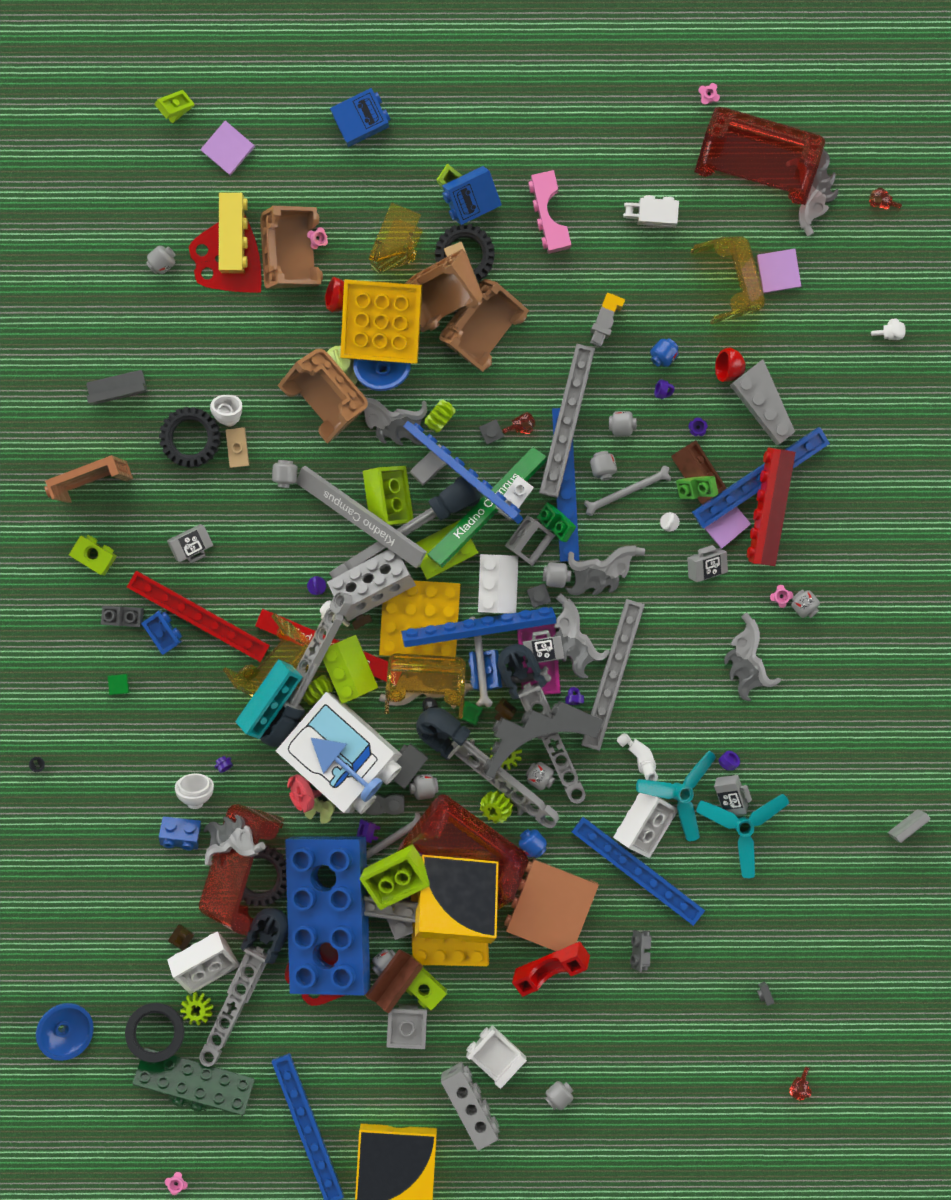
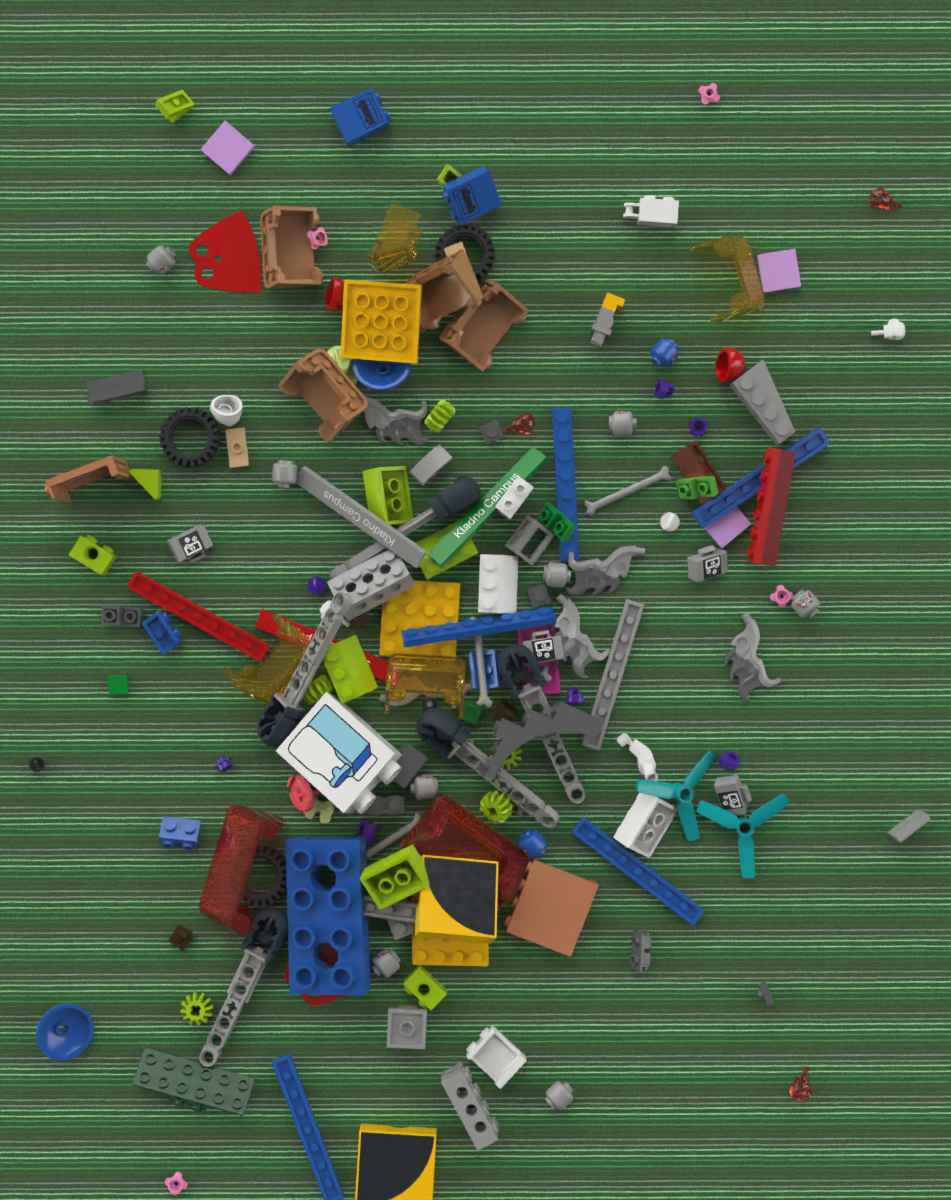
black tyre [125,1003,185,1062] -> none
white slope [167,931,240,994] -> none
white piece [175,773,214,809] -> none
light grey piece [204,815,266,866] -> none
light yellow brick [219,193,248,273] -> none
teal brick [235,659,303,739] -> none
medium blue piece [311,737,383,802] -> none
copper panel [366,949,424,1013] -> none
plate [403,421,523,524] -> none
red arch [512,941,590,997] -> none
light grey head [526,762,555,791] -> none
bright pink arch [528,170,571,254] -> none
light grey tile [539,344,595,498] -> none
light grey head [590,451,617,481] -> none
clear red windscreen [694,107,825,205] -> none
piece [785,148,838,237] -> none
none -> lime slope [129,469,162,501]

